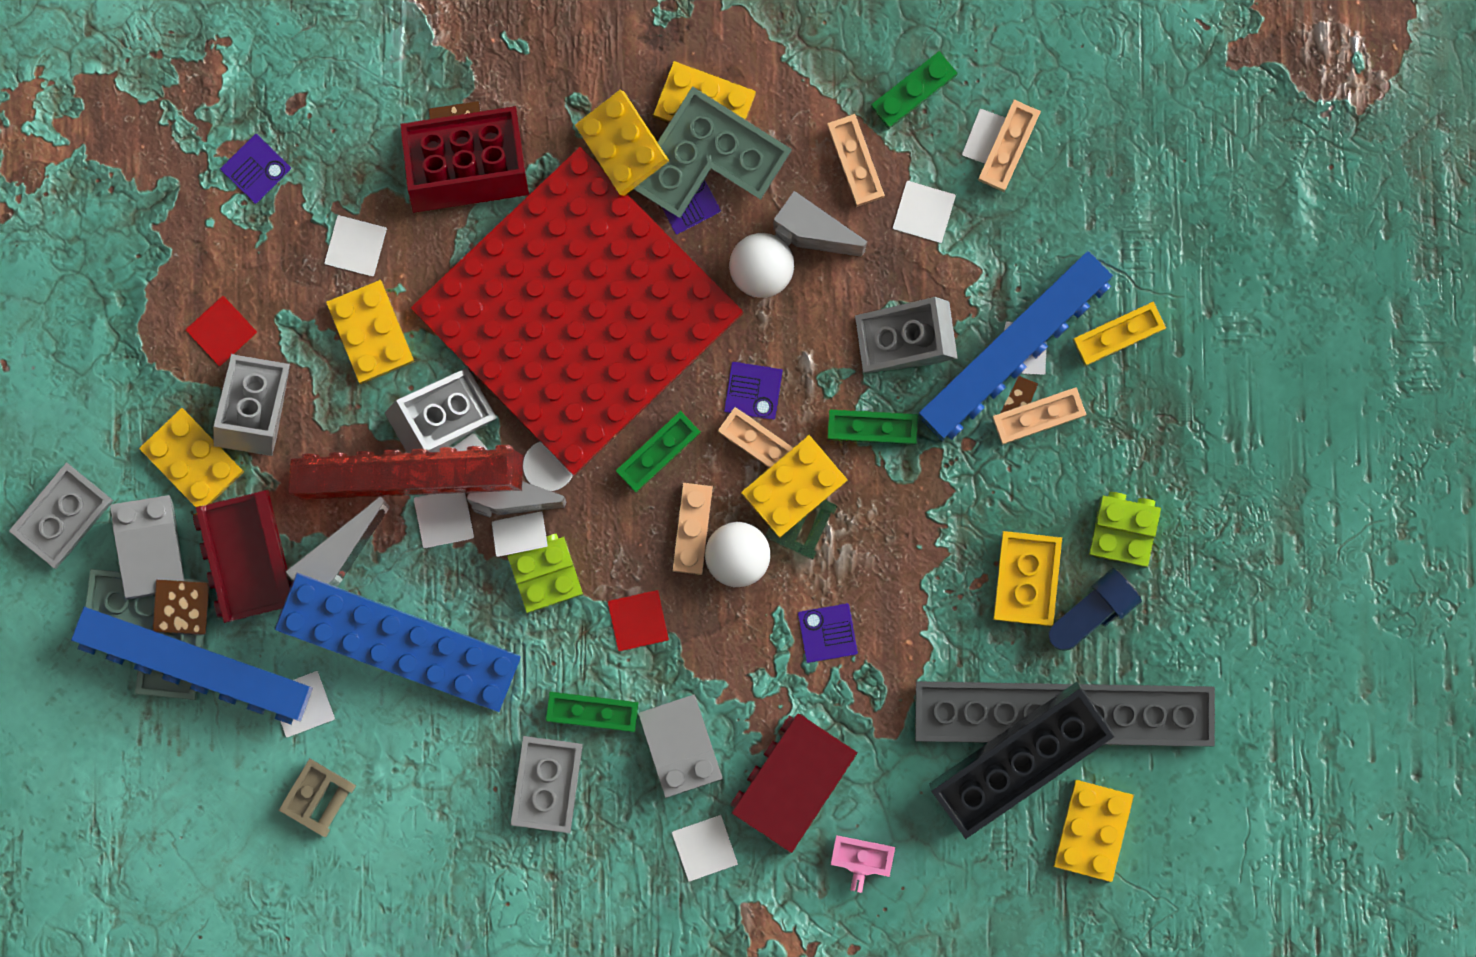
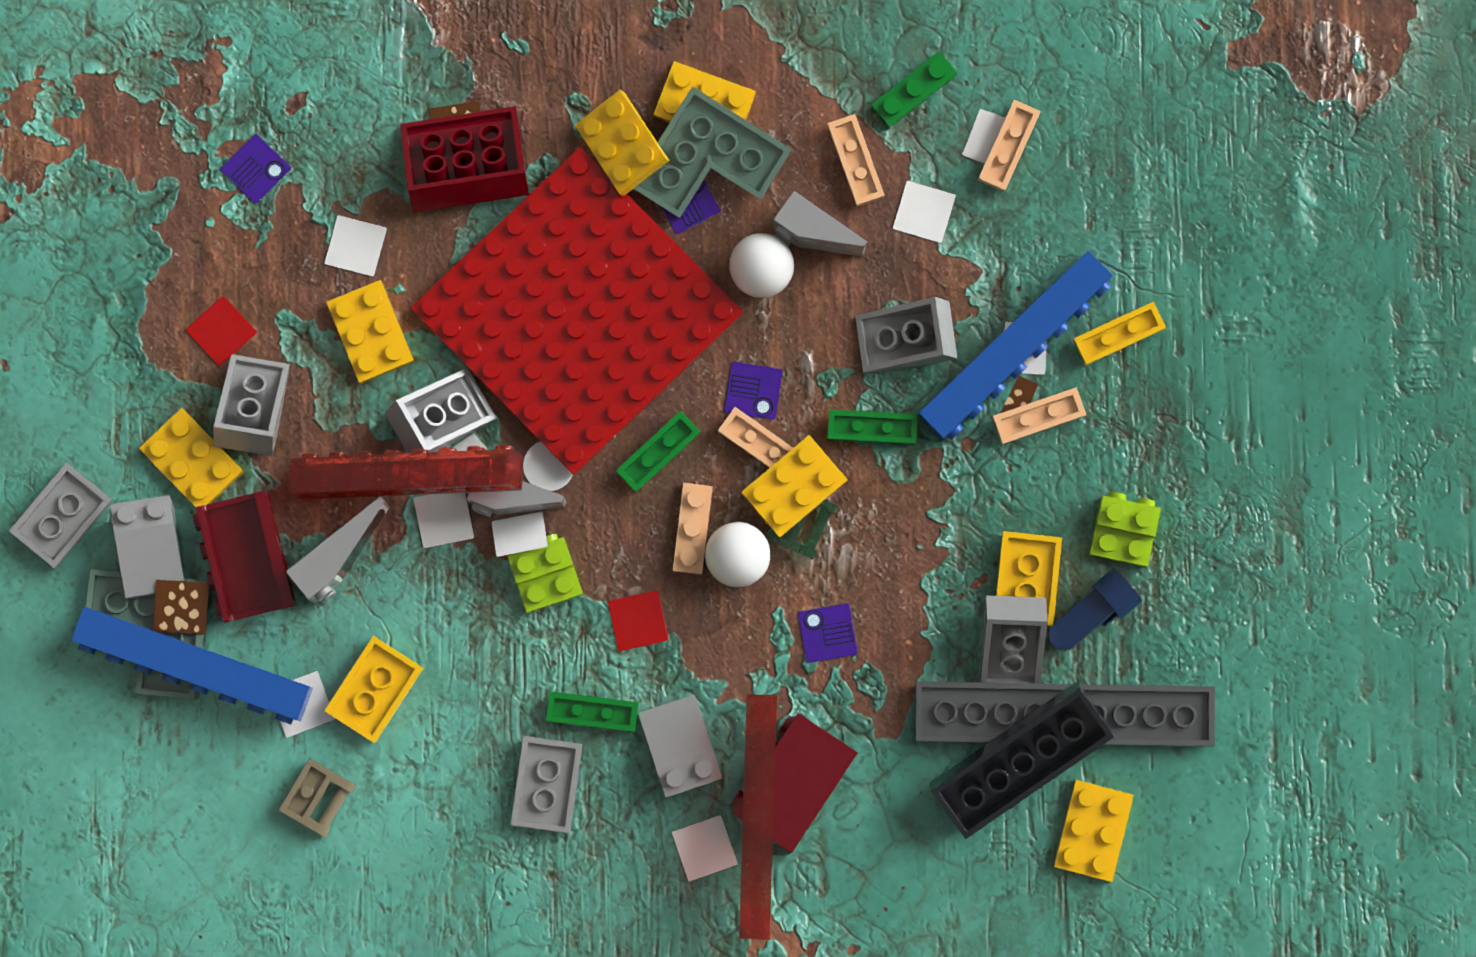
blue plate [274,572,521,712] -> none
bright pink plate [830,835,895,893] -> none
none -> yellow plate [324,636,424,743]
none -> clear red brick [739,694,777,940]
none -> light grey slope [980,595,1047,683]

